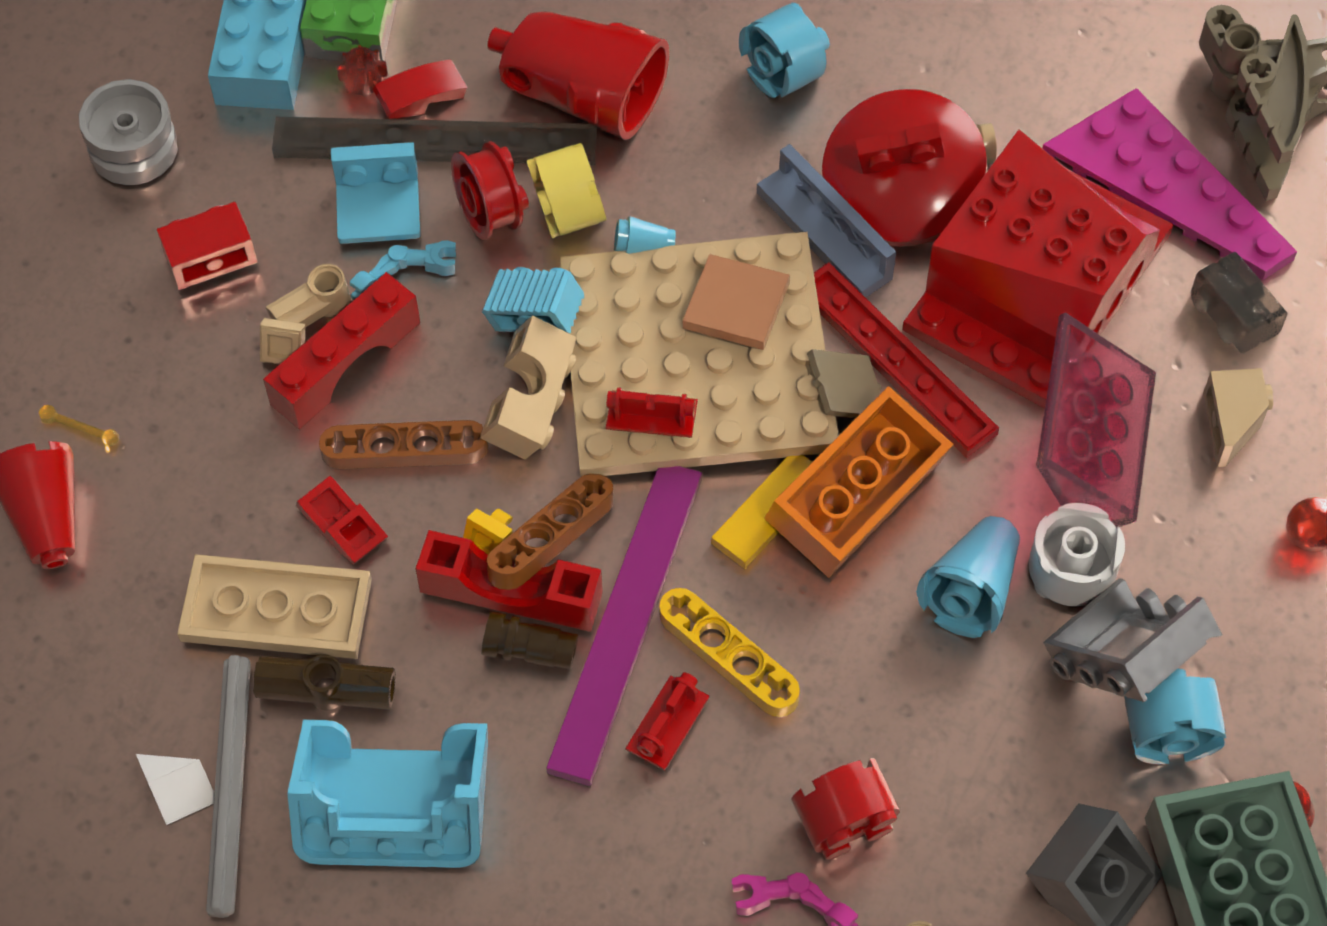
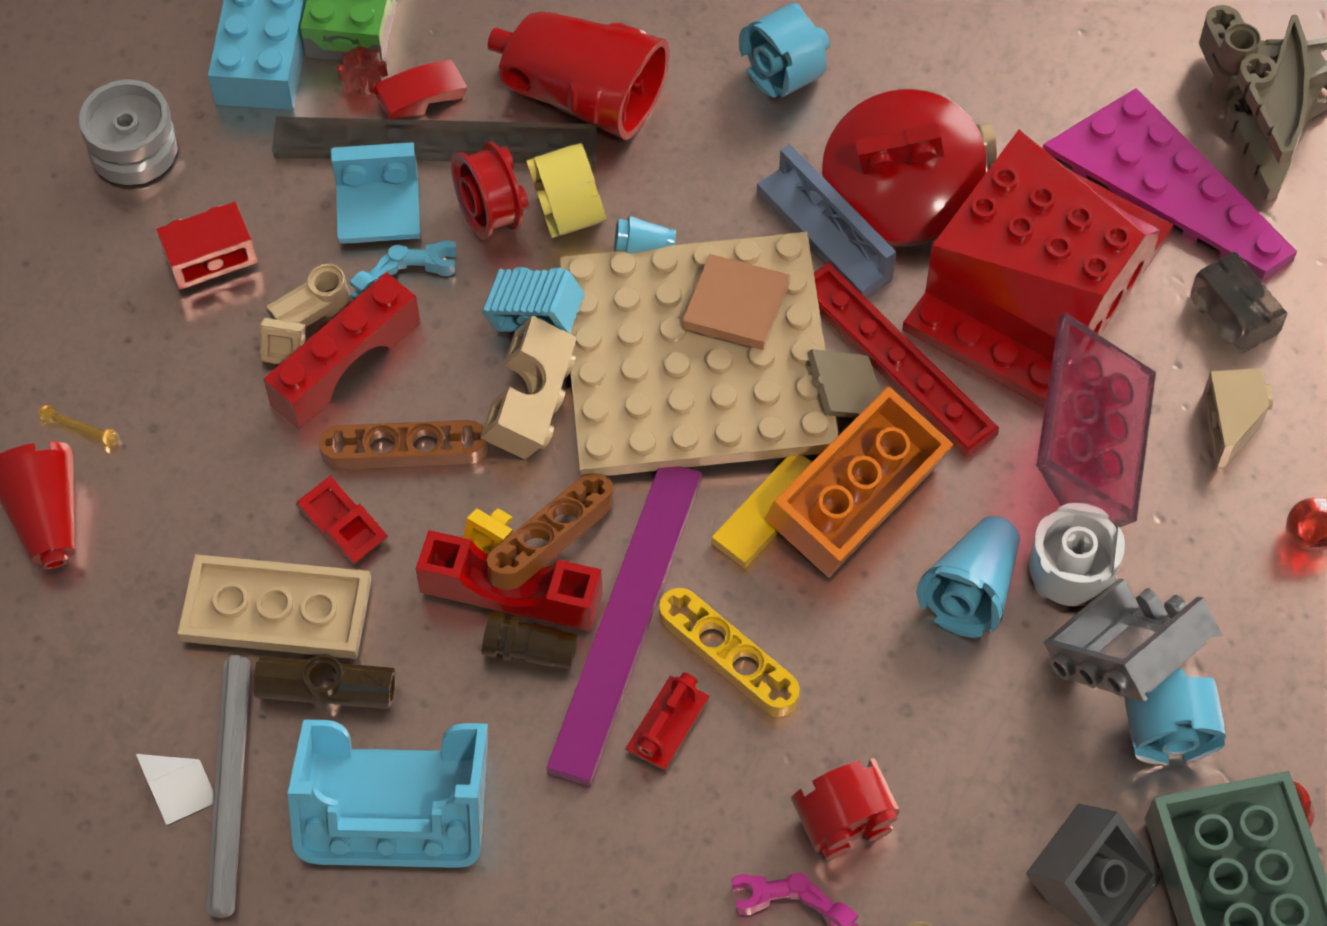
red hinge [606,387,698,438] -> none

